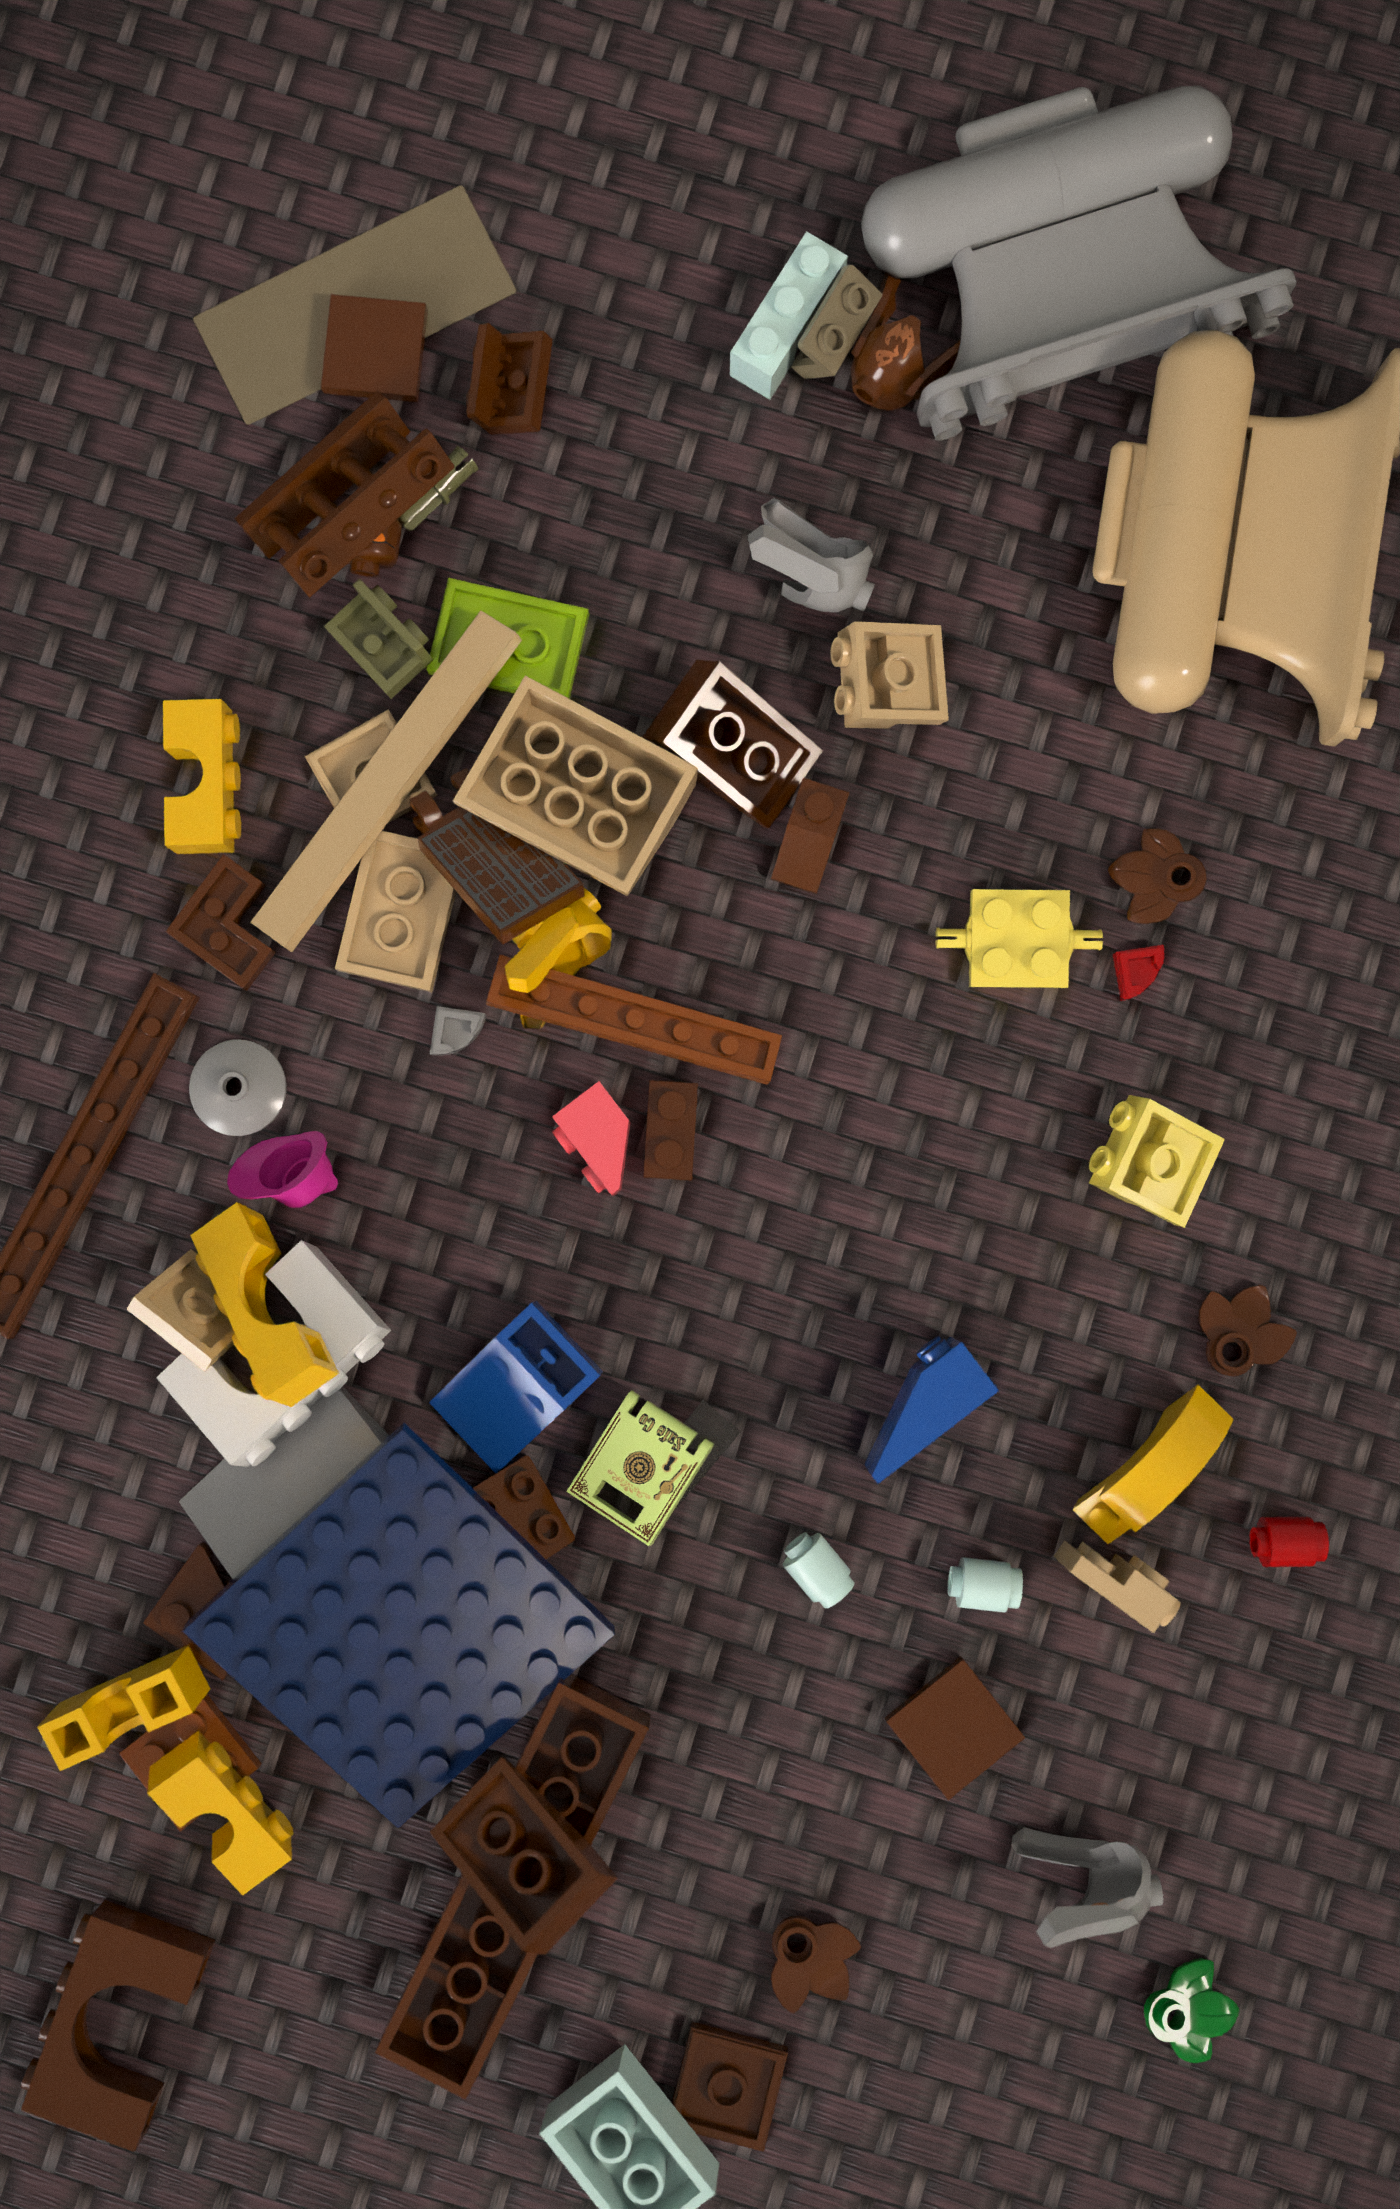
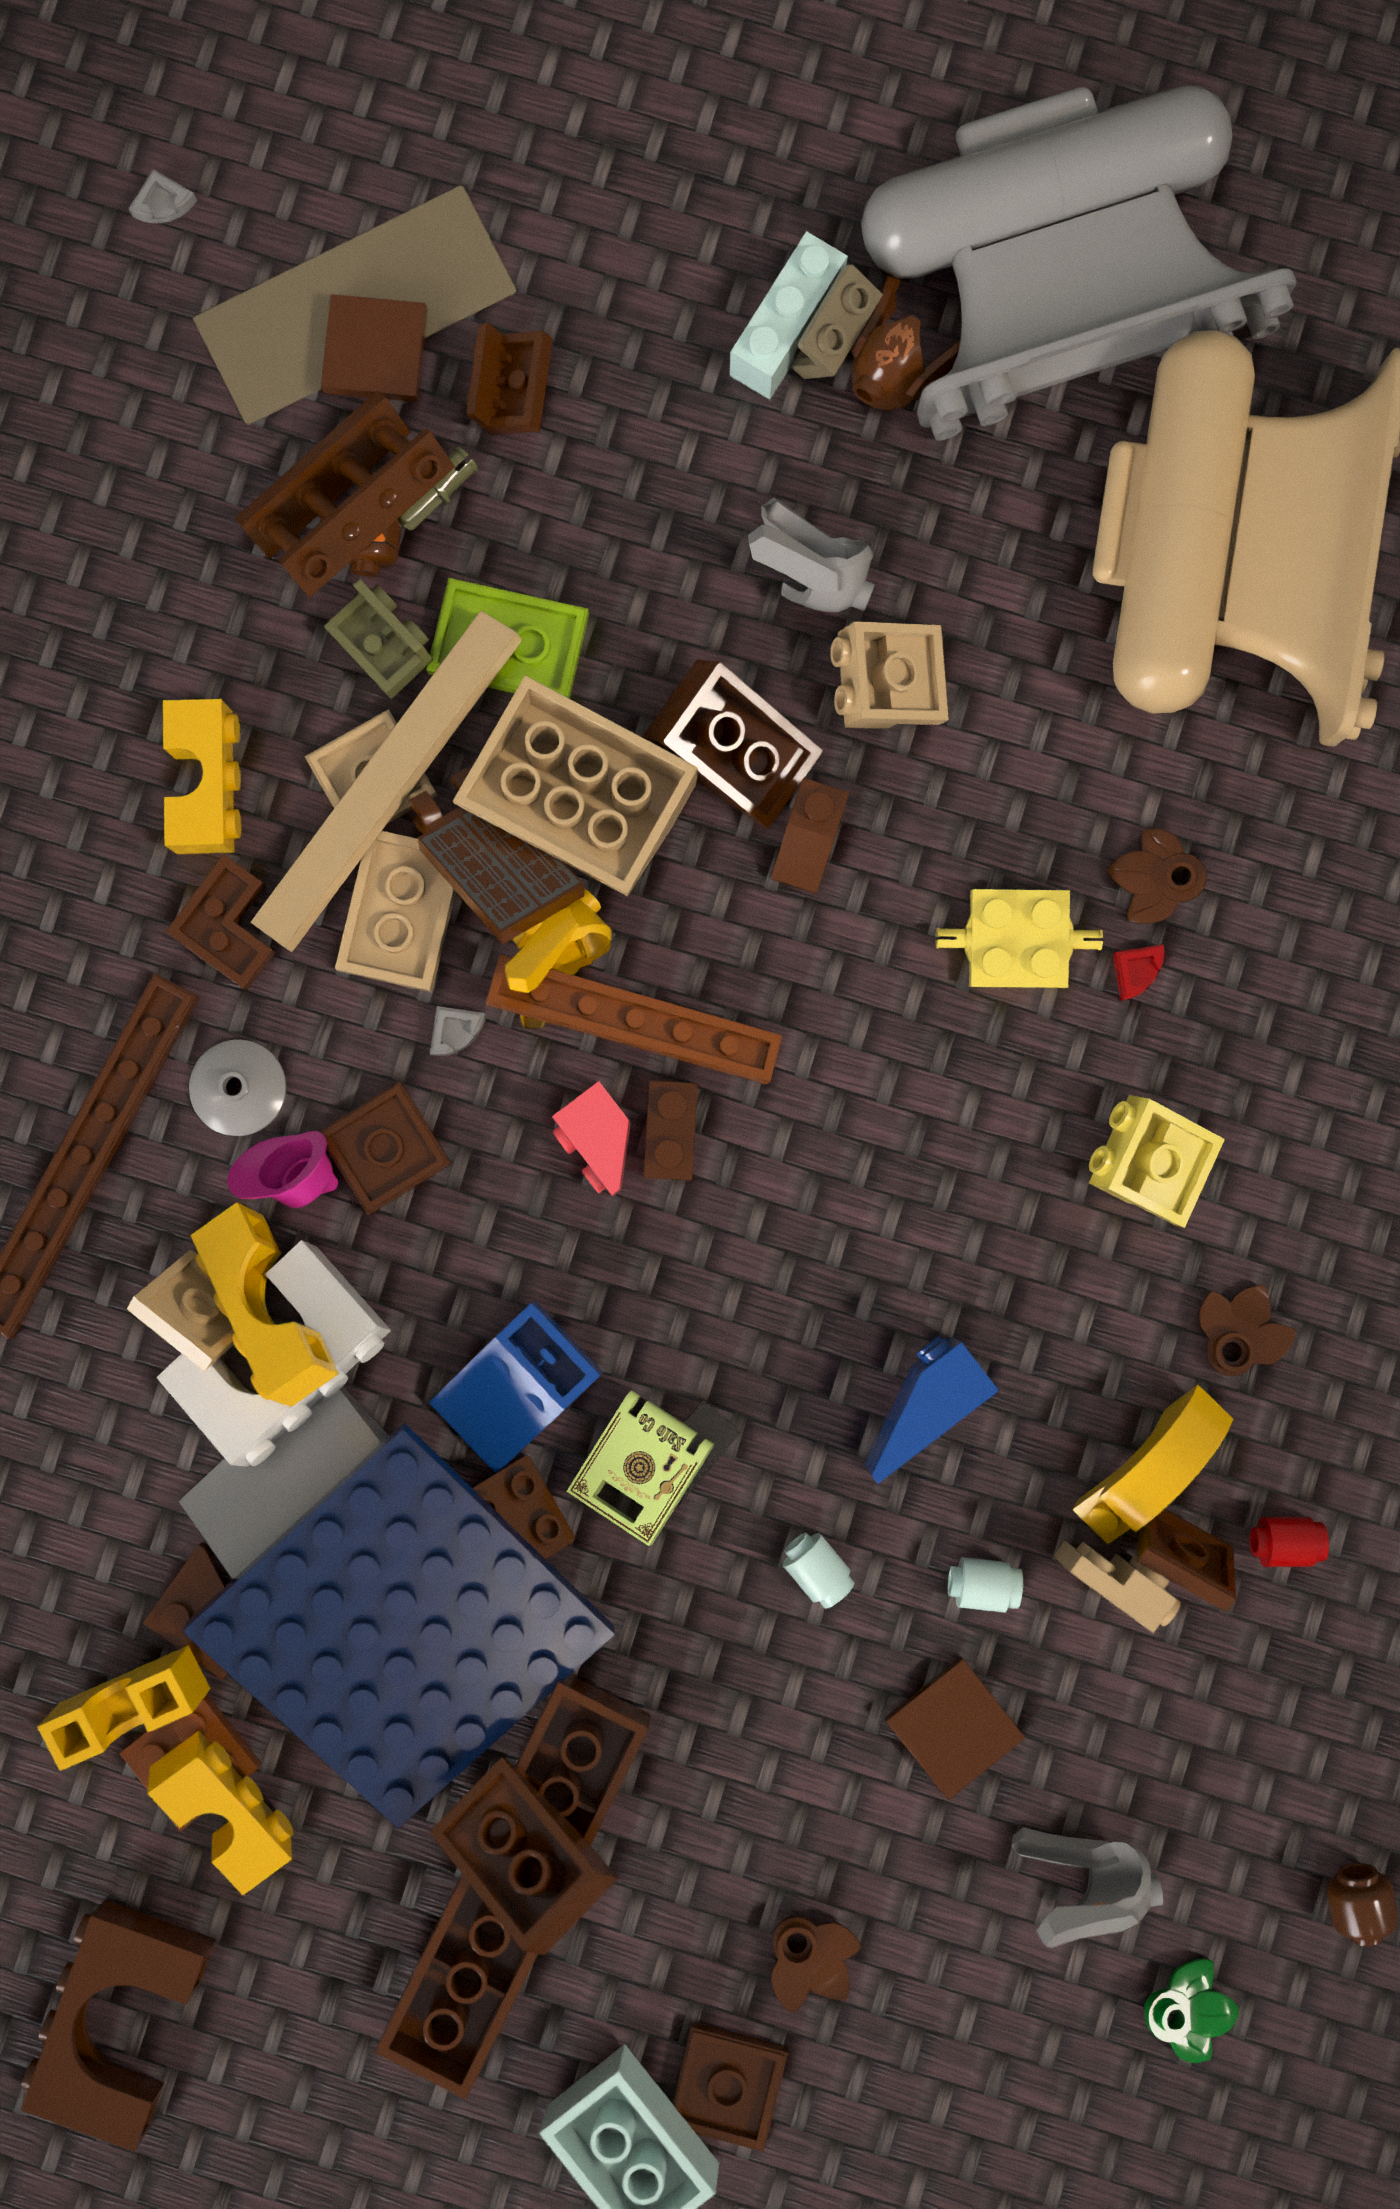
none -> light grey tile [129,170,197,223]
none -> reddish brown tile [319,1081,452,1215]
none -> reddish brown tile [1137,1509,1237,1612]
none -> reddish brown head [1327,1863,1398,1946]

